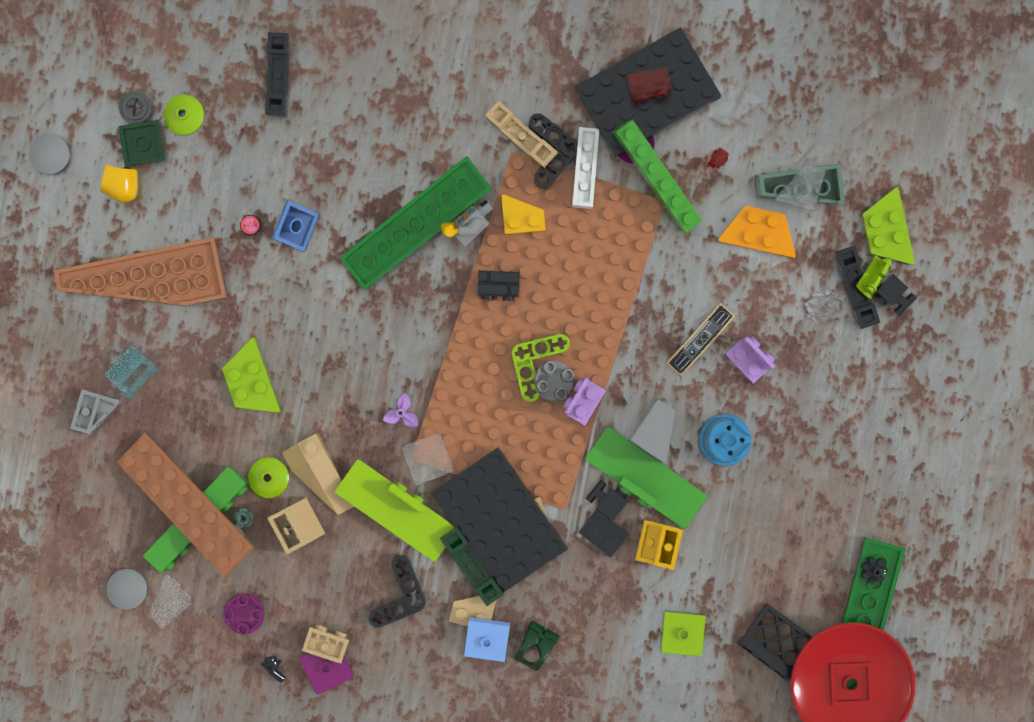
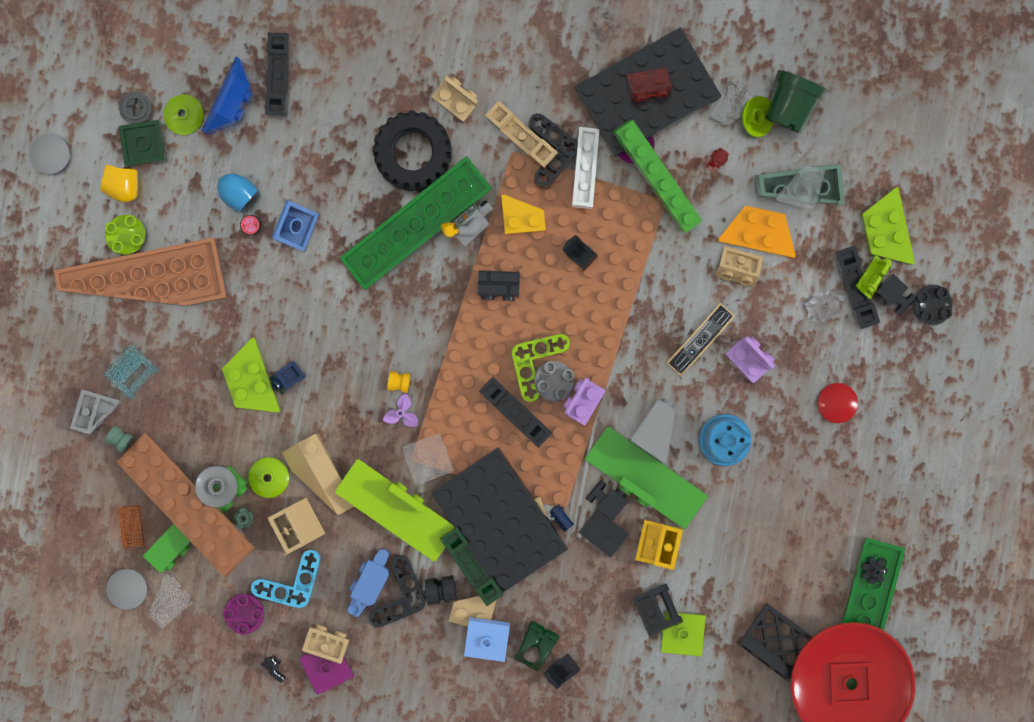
none -> sand green wheel [104,425,133,453]
none -> lime dish [105,215,145,255]
none -> clear orange tile [118,505,145,549]
none -> light grey dish [195,466,237,508]
none -> blue wedge [201,56,253,135]
none -> dark azure piece [217,173,258,212]
none -> medium azure beam [251,549,321,608]
none -> dark blue bracket [270,360,306,395]
none -> medium blue hinge [347,548,390,617]
none -> black tyre [373,111,452,192]
none -> yellow wheel [387,370,411,394]
none -> black wheel [425,575,457,606]
none -> tan bracket [432,76,479,123]
none -> black slope [479,377,552,448]
none -> black bracket [544,653,581,689]
none -> dark blue pin [549,504,574,531]
none -> black bracket [562,235,598,271]
none -> black plate [633,584,684,636]
none -> tan bracket [716,246,764,287]
none -> lime dish [742,96,774,137]
none -> dark green piece [764,70,827,134]
none -> red dish [817,383,858,423]
none -> black dish [914,285,953,325]

